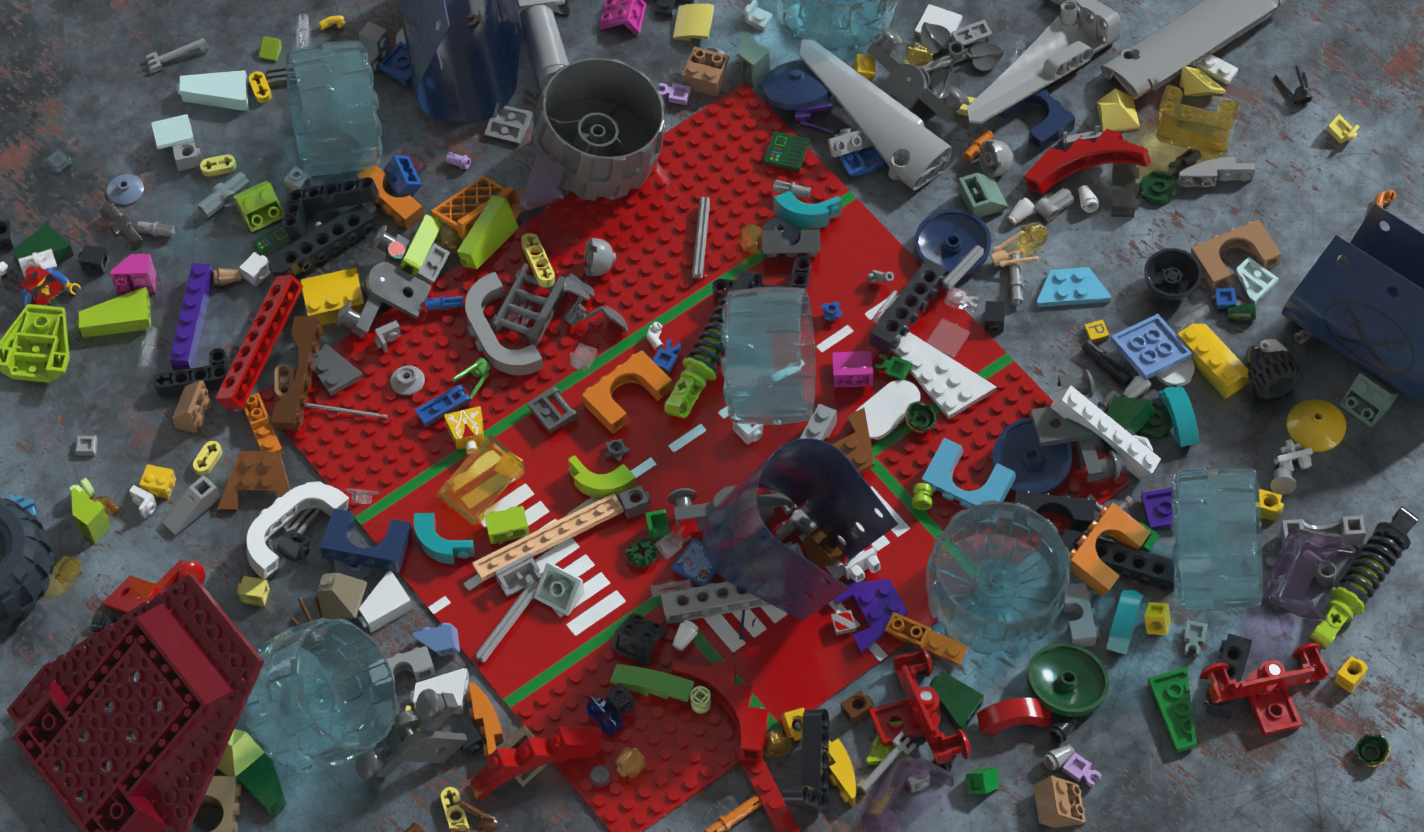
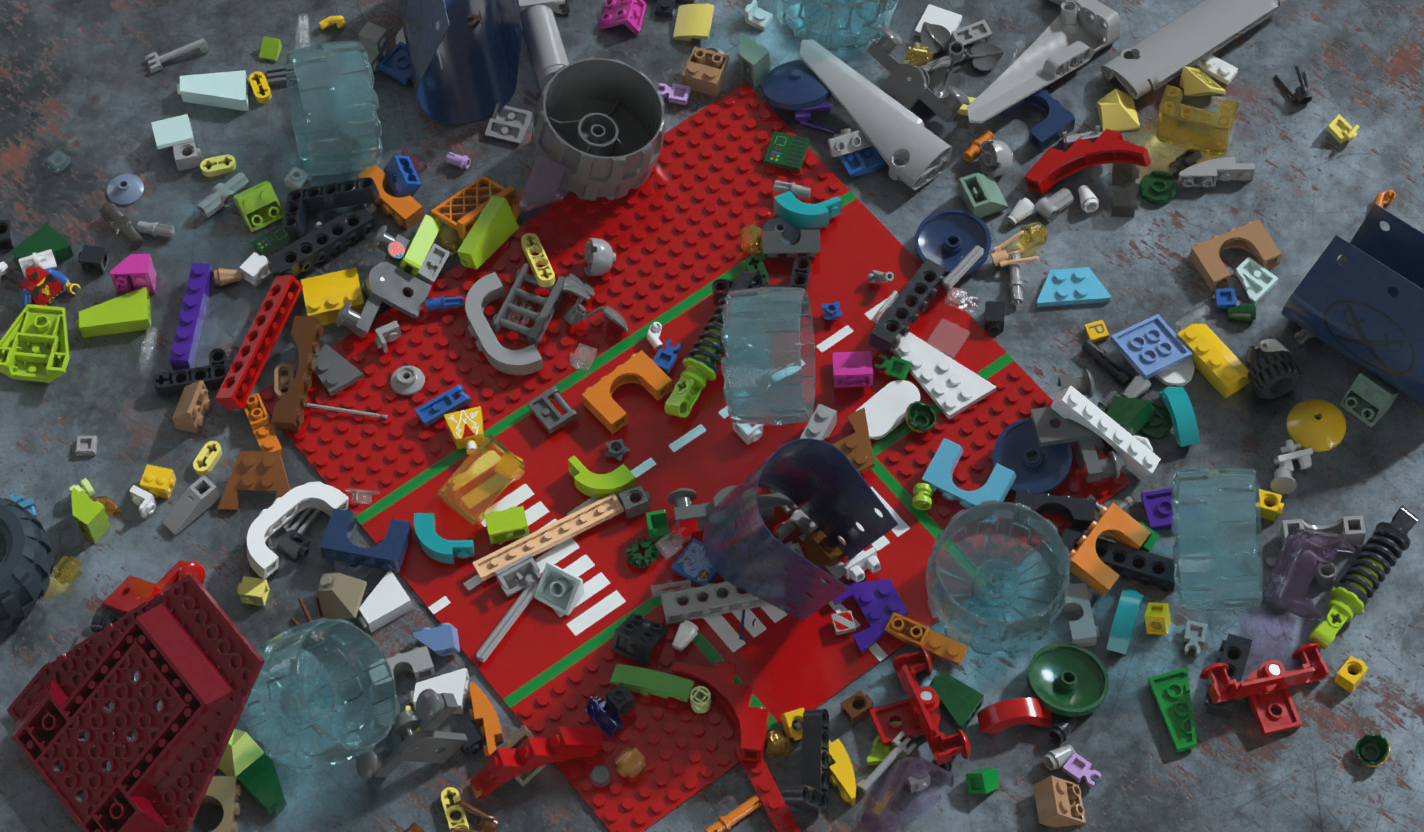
bright green plant [451,358,491,399] -> none
light grey axle [692,197,710,279] -> none
yellow head [851,54,876,83] -> none
black piece [1144,248,1202,301] -> none
none -> dark green beam [745,255,769,284]

